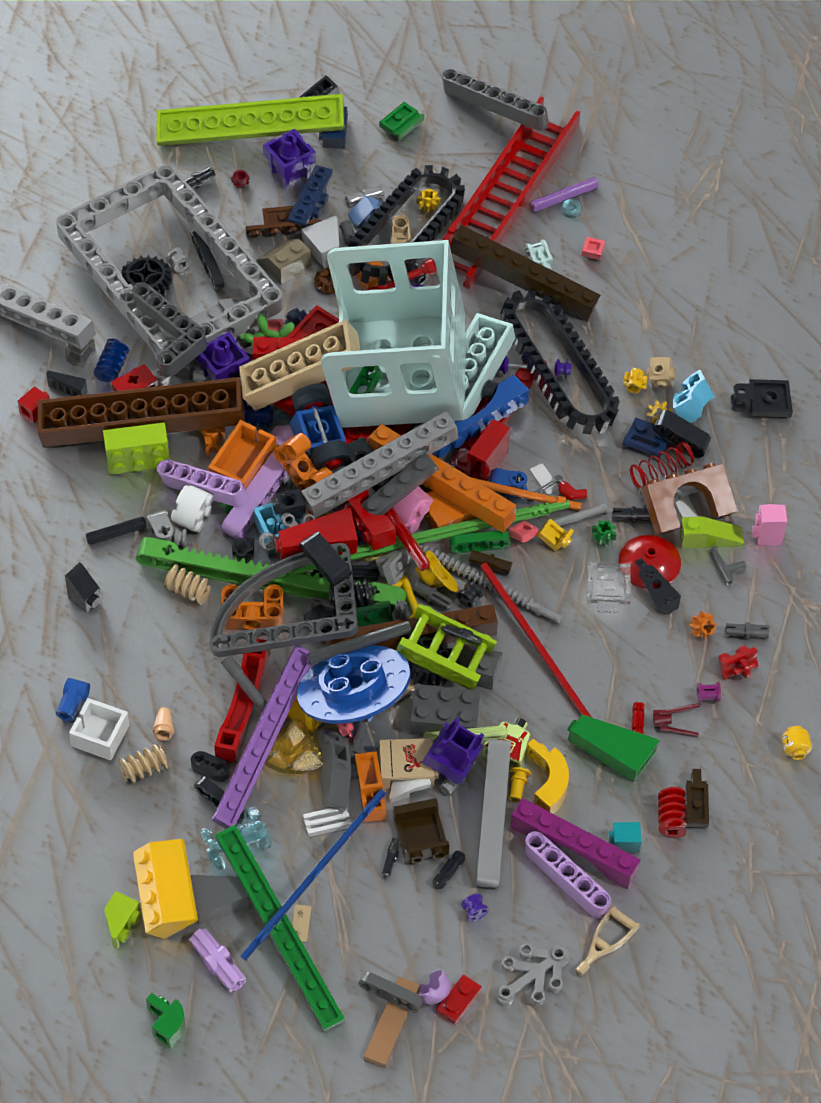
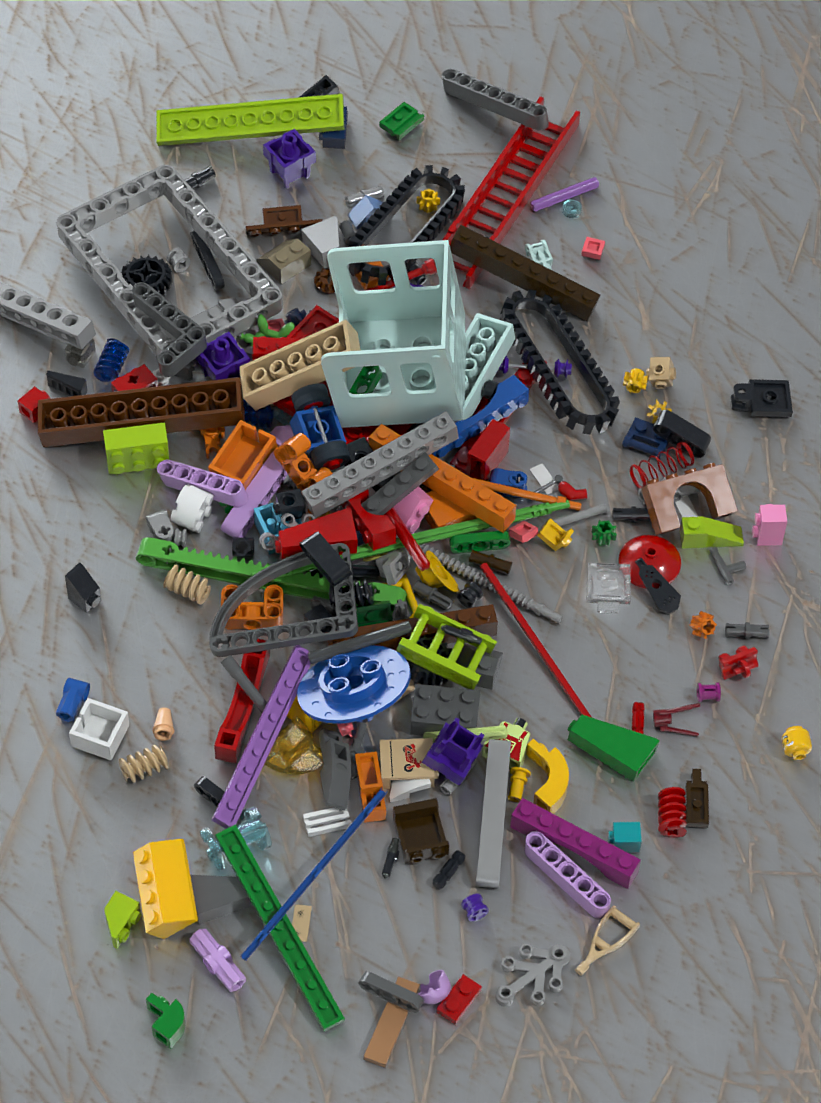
black axle [85,516,147,544] -> none
black beam [190,751,230,782] -> none
dark red plate [231,170,250,187] -> none
dark blue bracket [288,165,333,226] -> none
tan piece [391,215,411,244] -> none
medium azure brick [673,370,715,423] -> none

